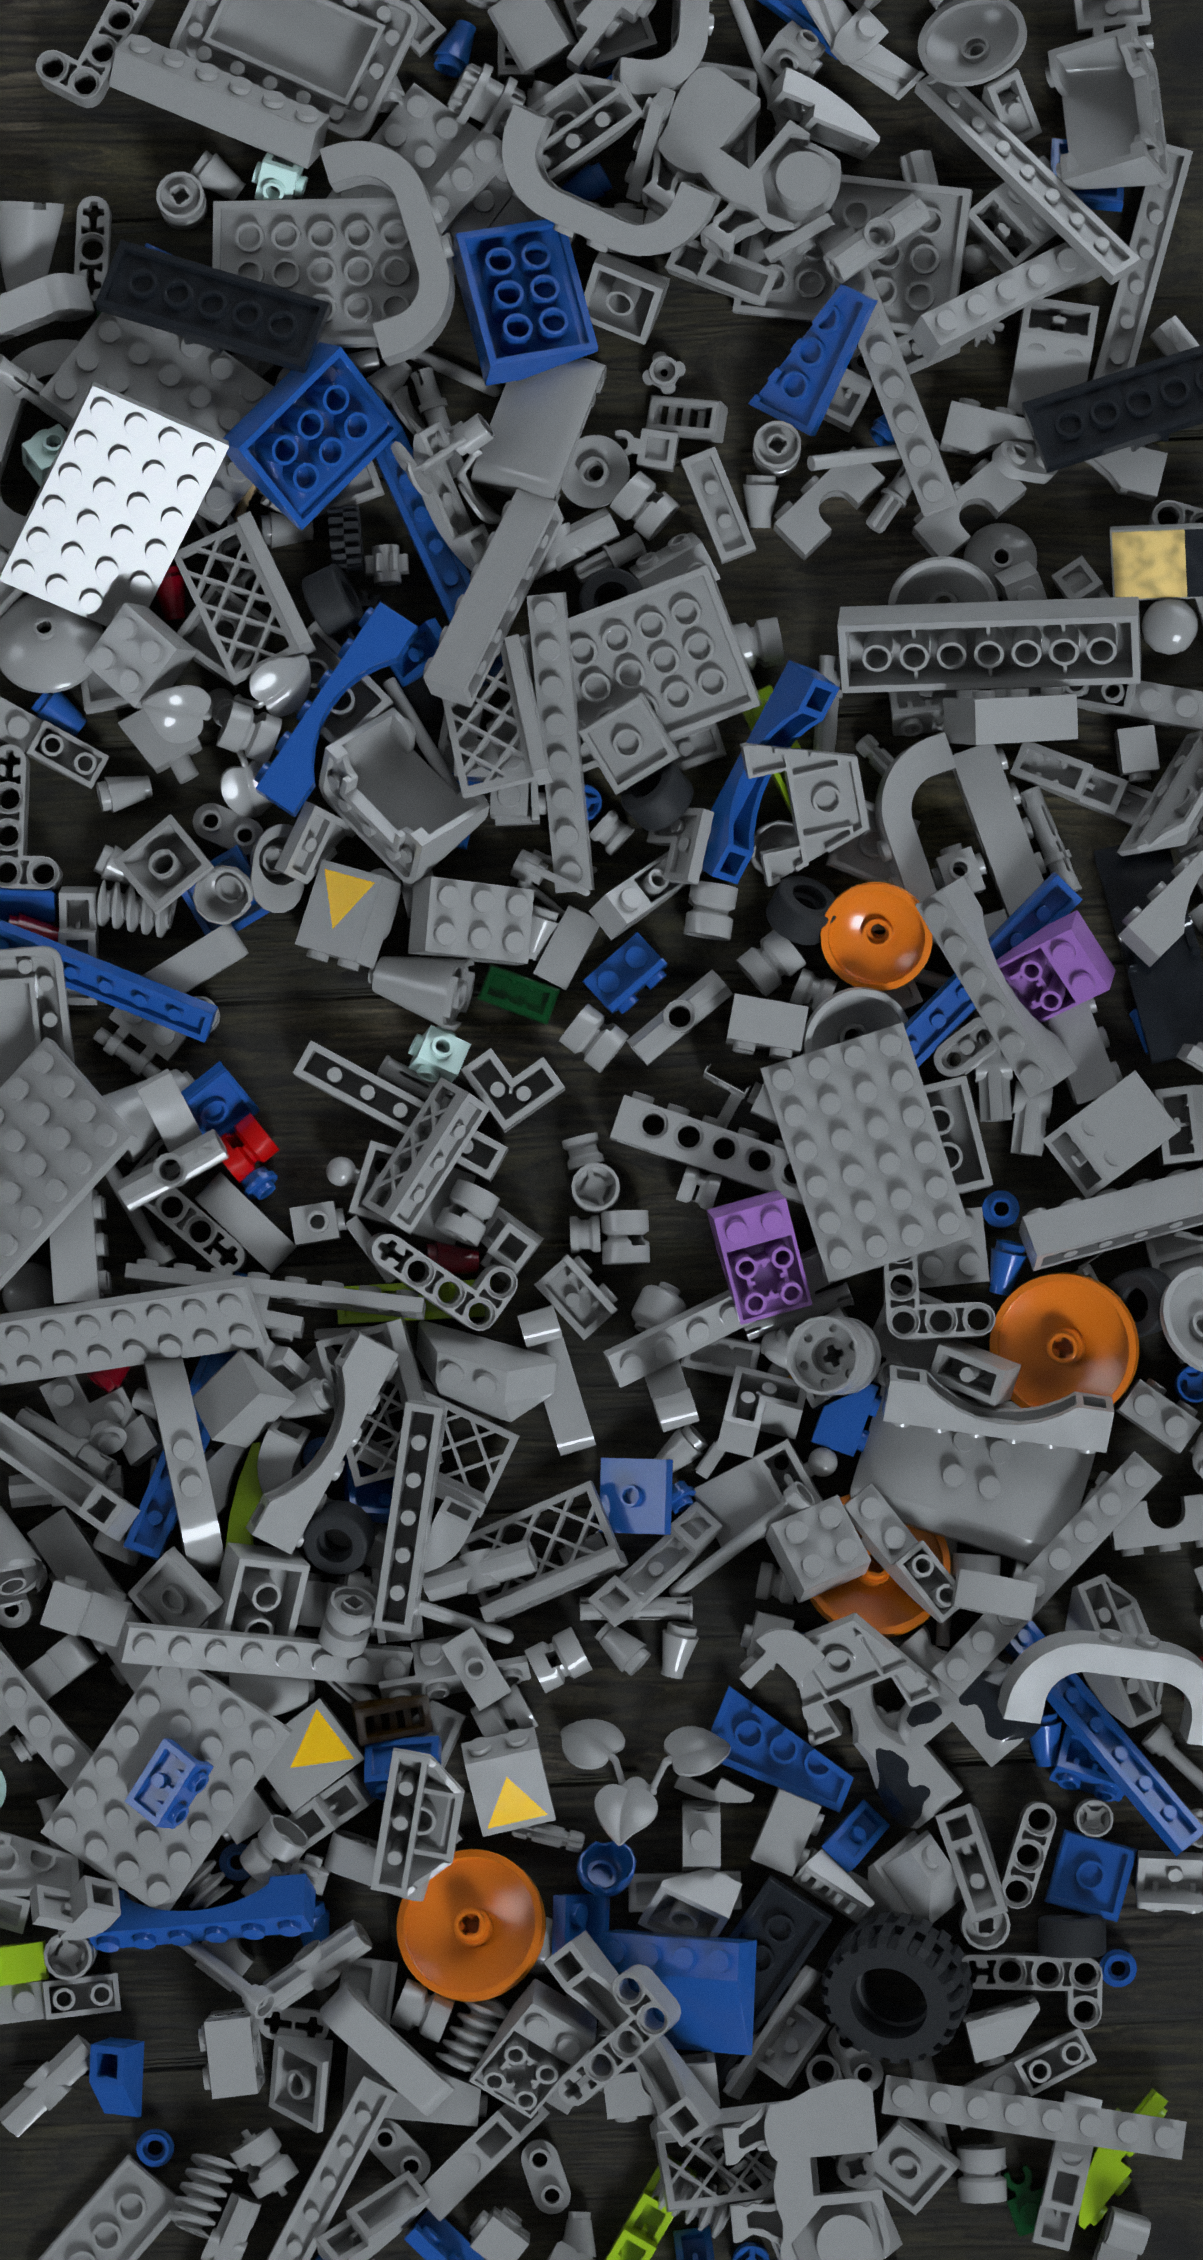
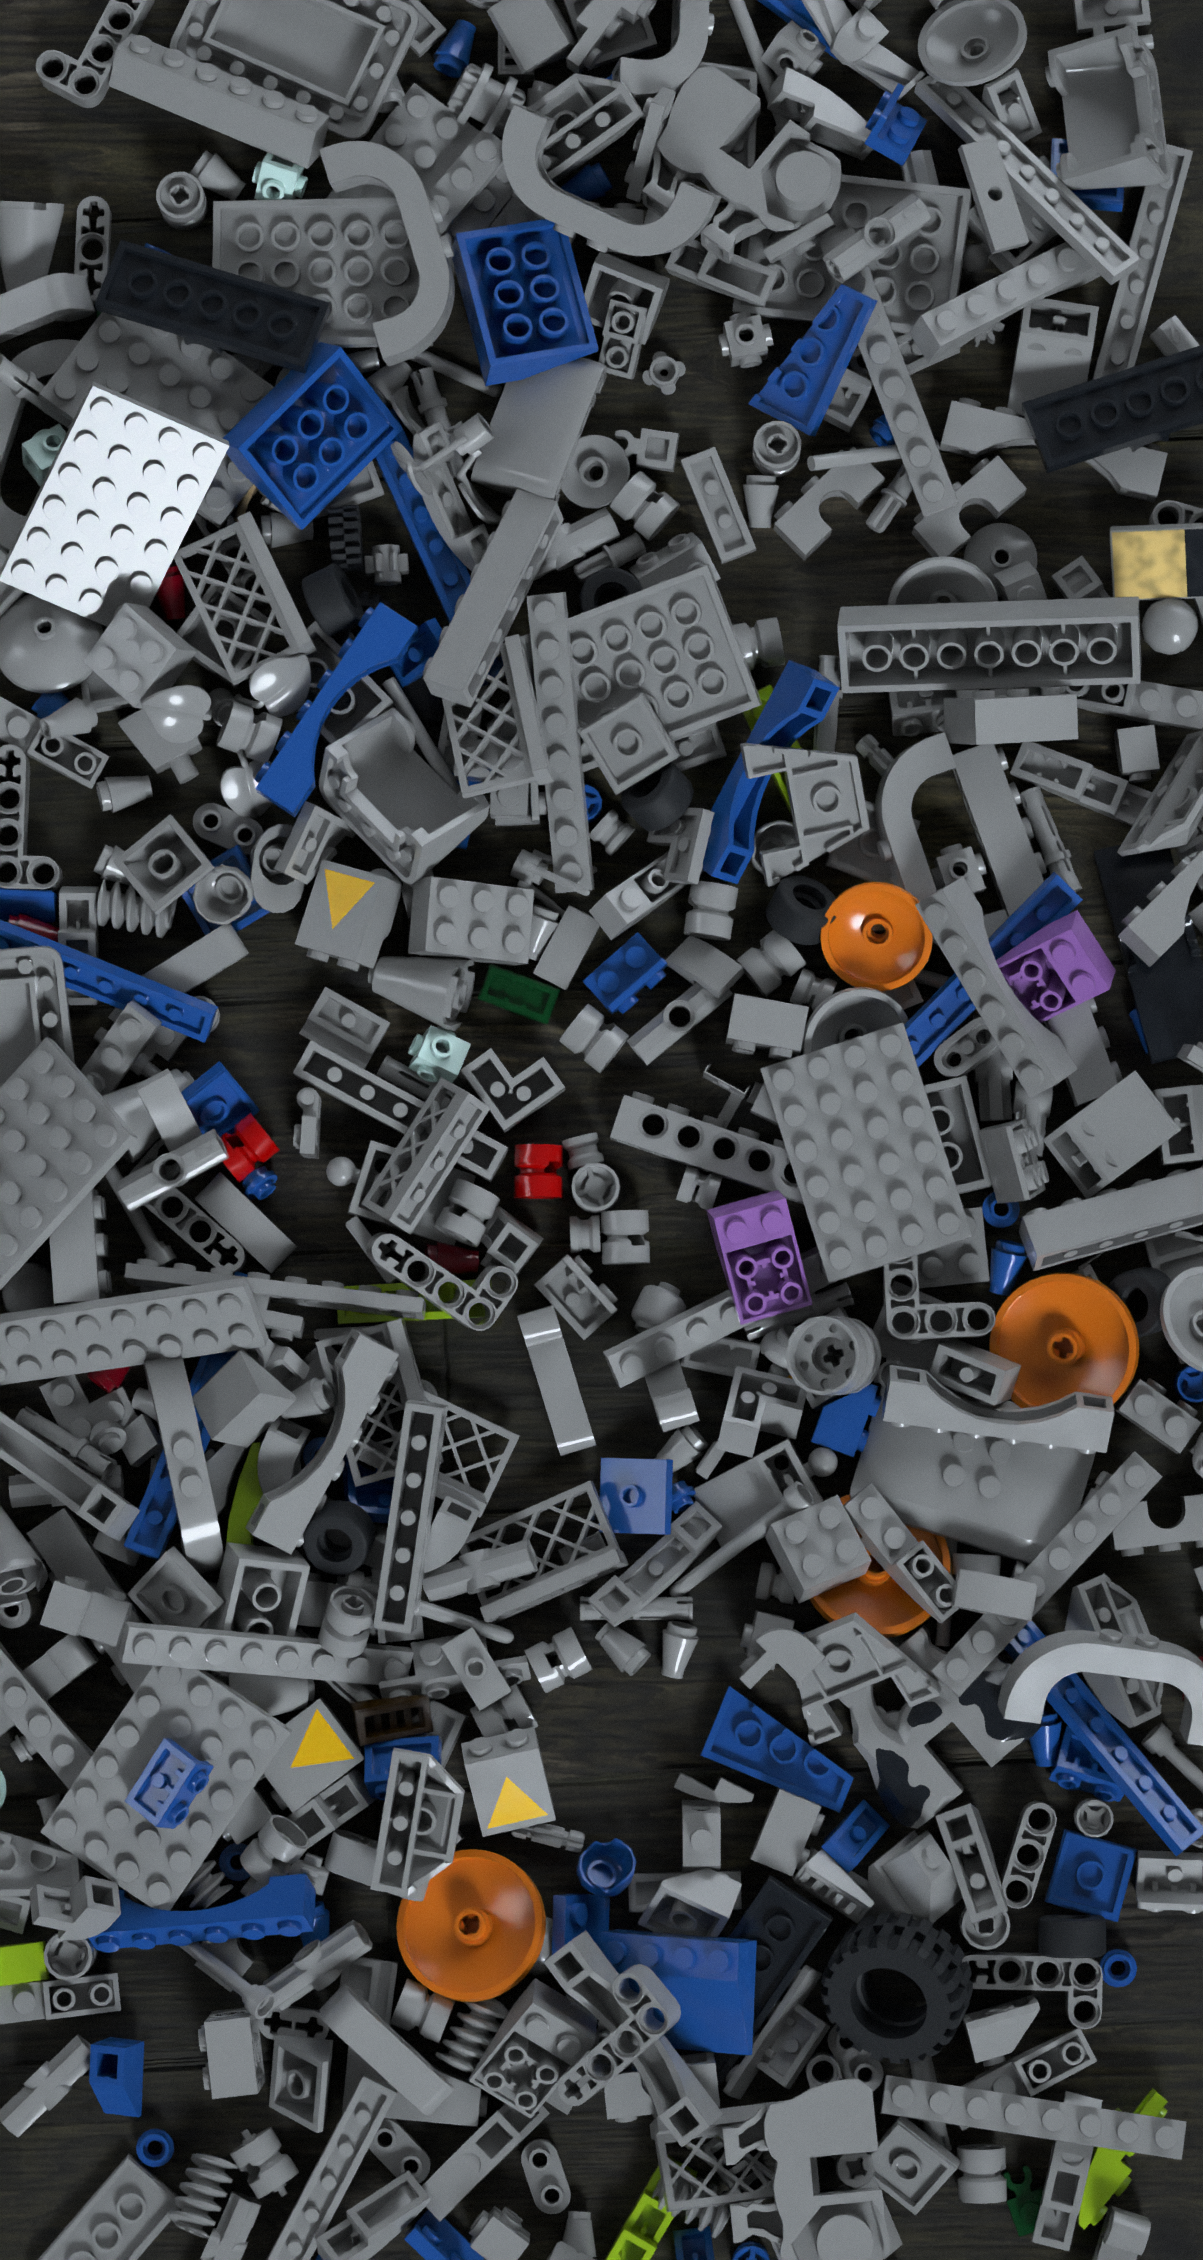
light grey brick [289,1201,347,1246] -> none
light grey wedge [416,1320,559,1422] -> none
light grey plant [560,1719,731,1846] -> none
light grey slope [645,395,728,443] -> none
light grey plate [992,440,1058,484] -> none
none -> light grey cone [39,698,98,740]
none -> light grey plate [81,999,162,1096]
none -> light grey plate [293,1087,322,1159]
none -> light grey plate [299,987,391,1069]
none -> red wheel [514,1144,563,1199]
none -> light grey slope [598,299,647,380]
none -> light grey slope [665,936,744,999]
none -> light grey brick [718,312,773,368]
none -> blue bracket [864,83,928,166]
none -> light grey tile [958,137,1029,254]
none -> light grey slope [978,1117,1049,1204]

